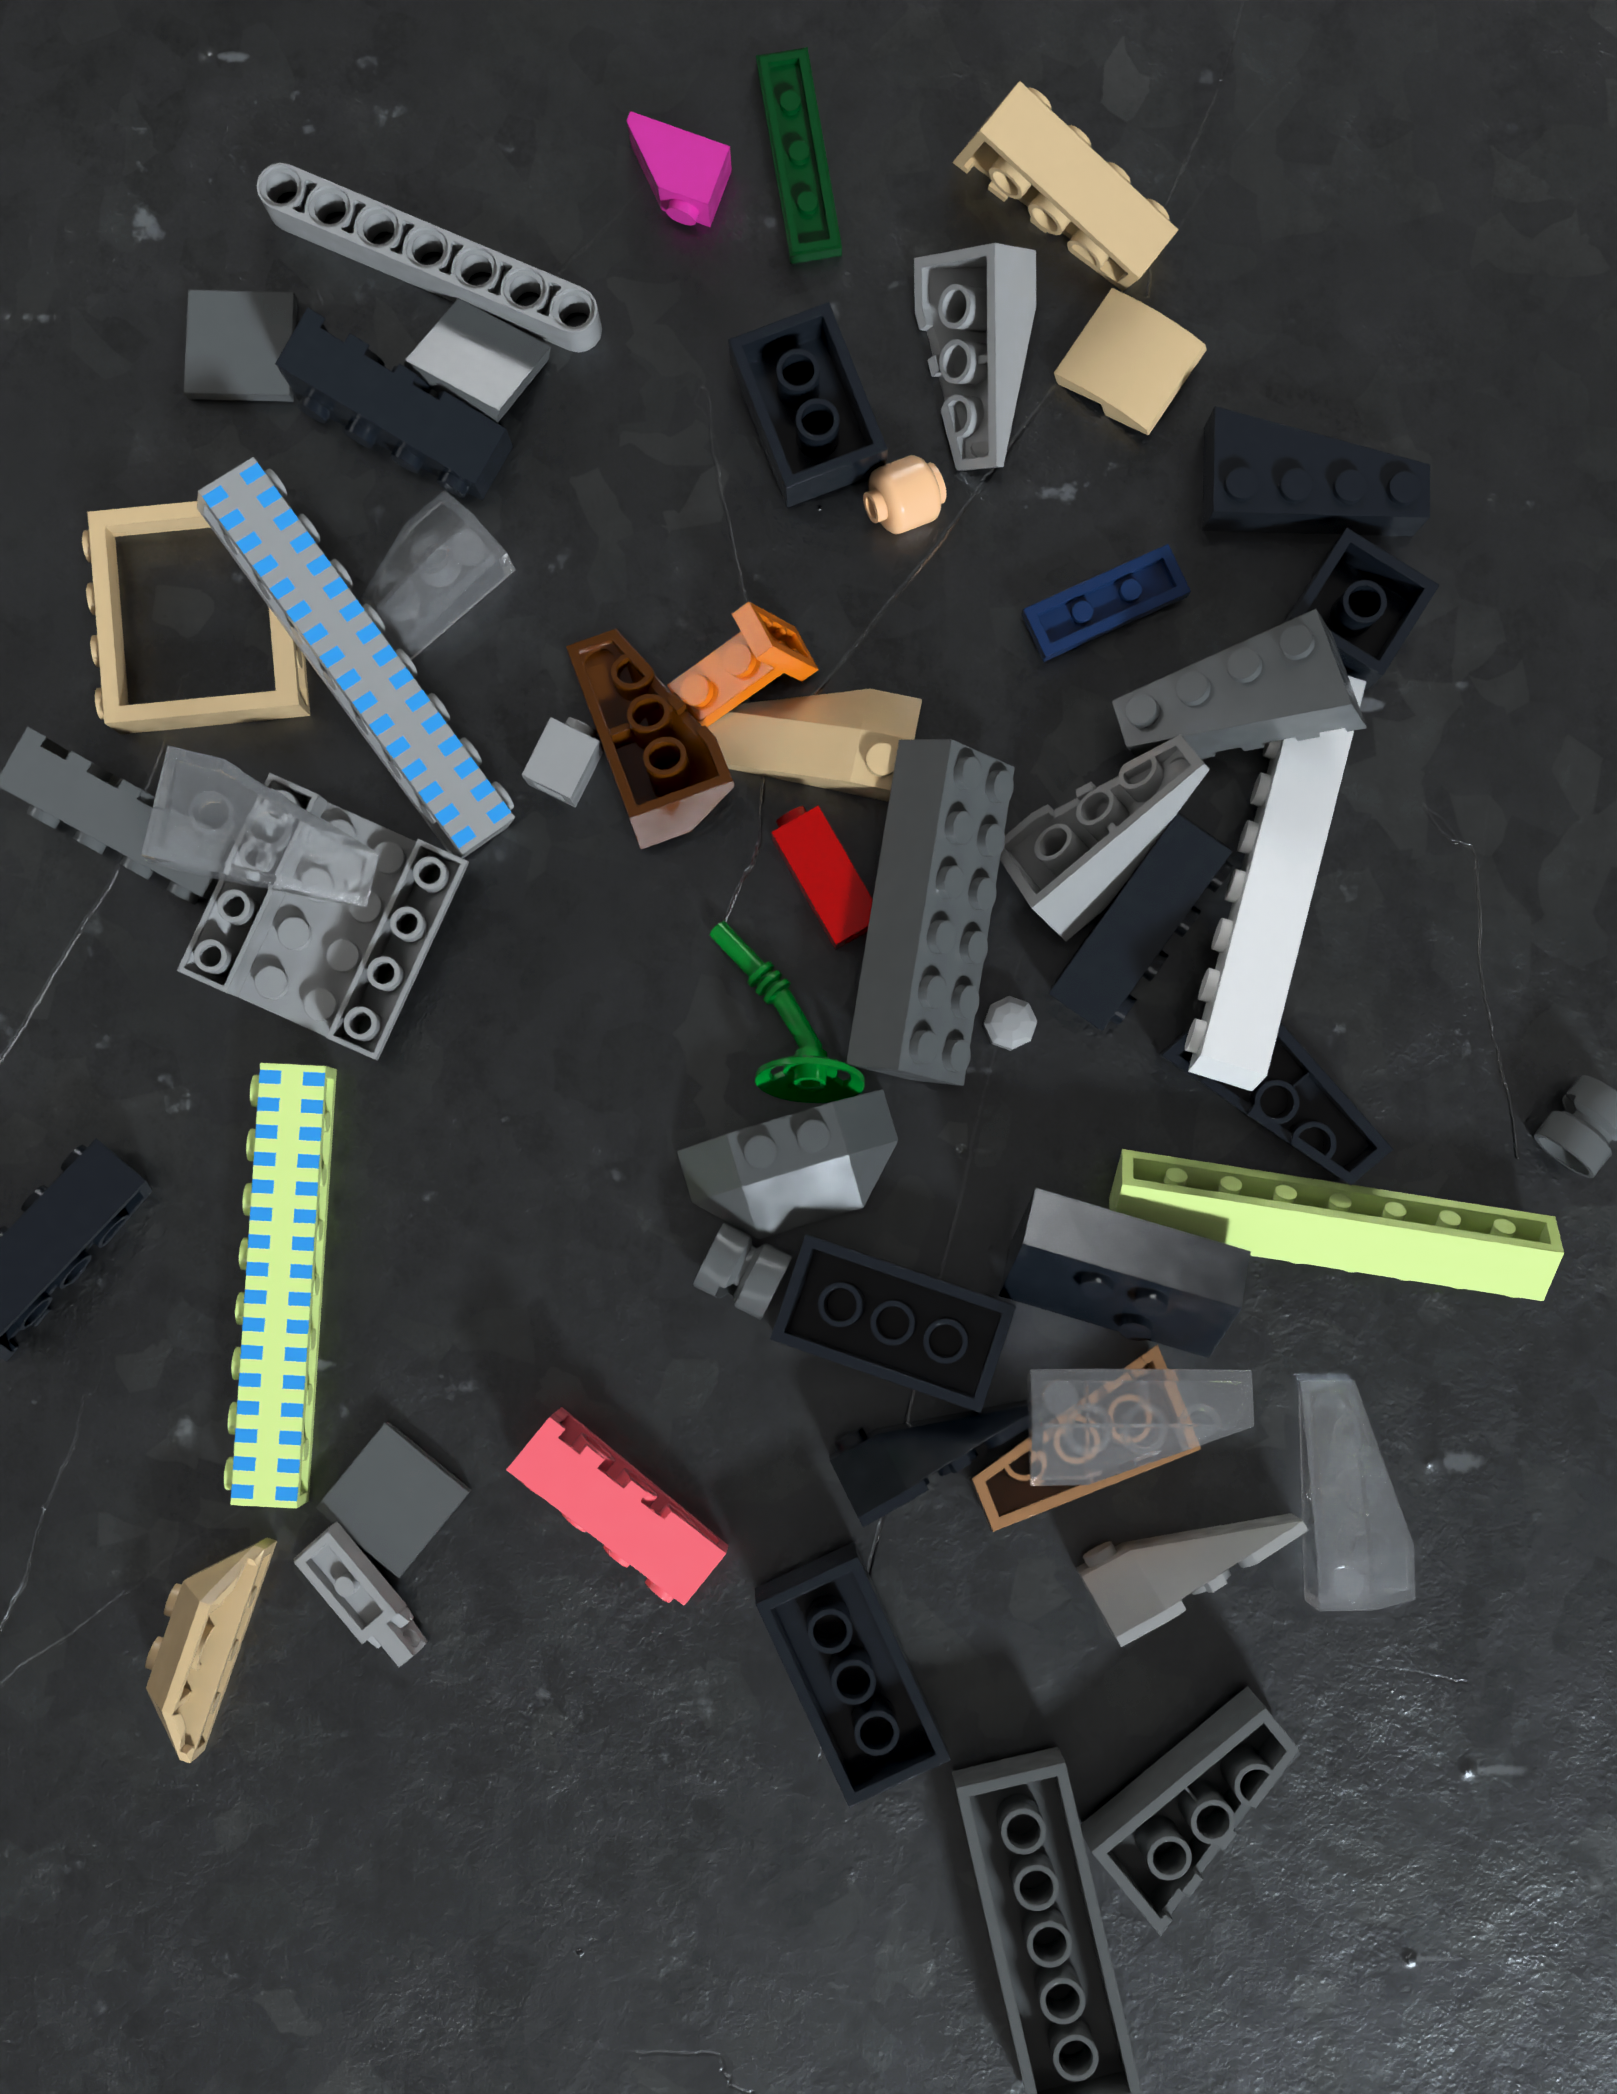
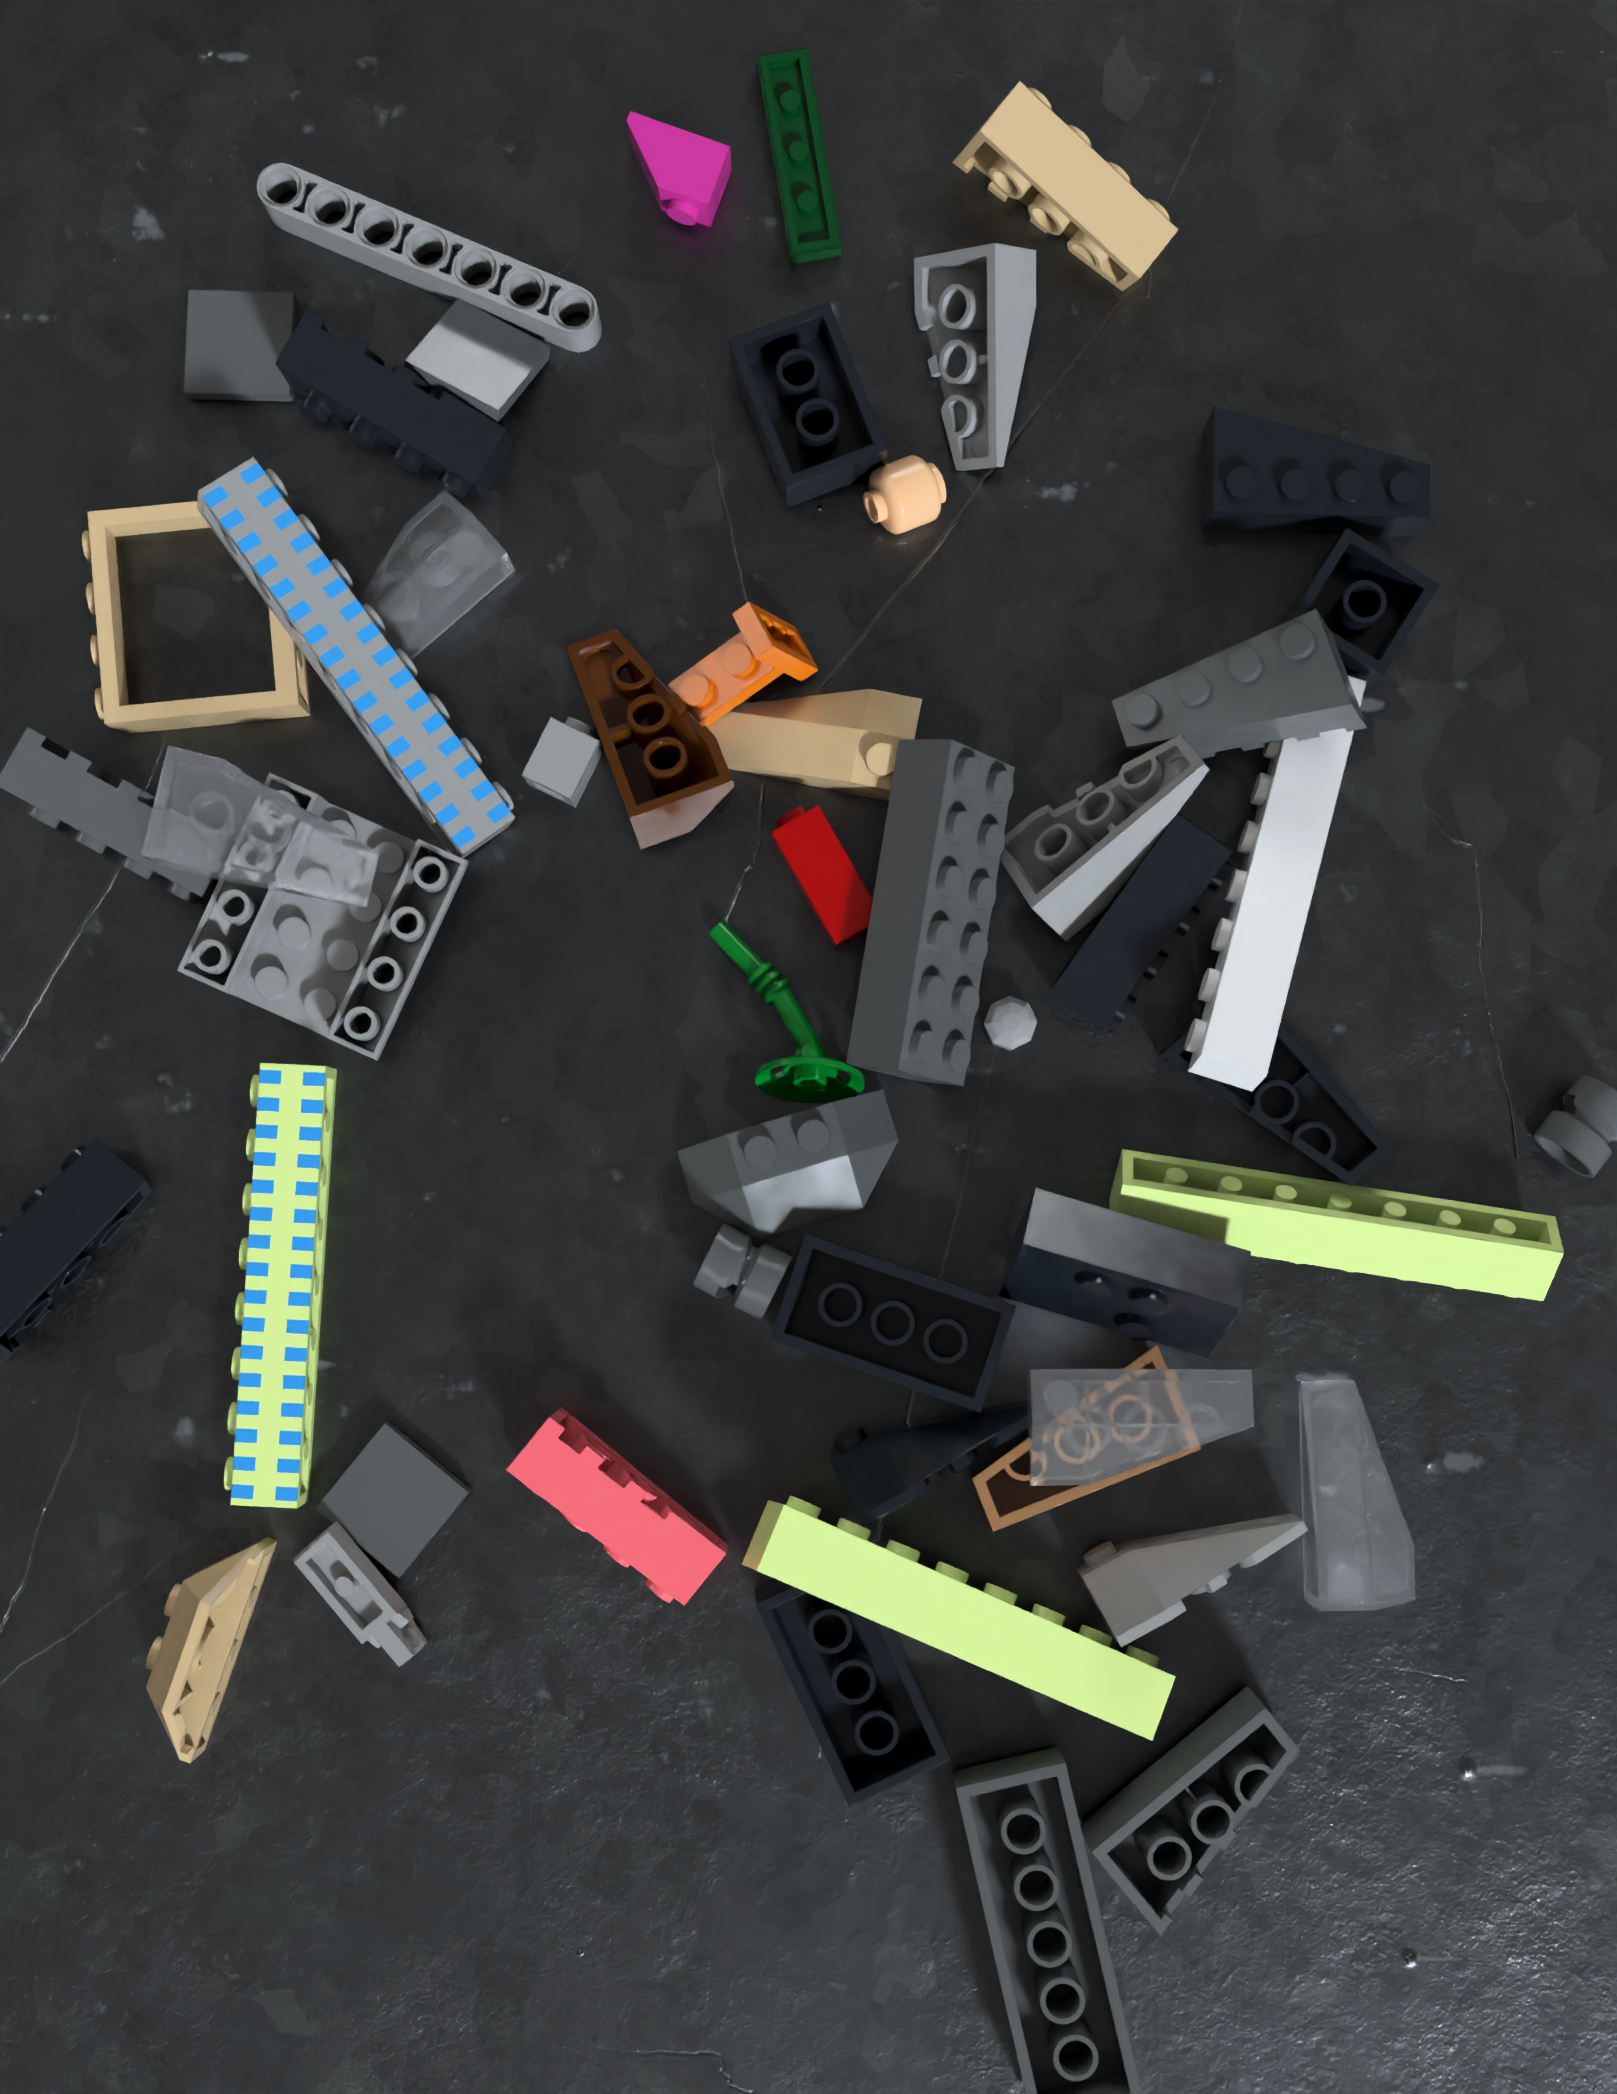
dark blue plate [1021,544,1191,662] -> none
tan slope [1054,288,1207,435] -> none
none -> yellowish green brick [742,1496,1176,1741]

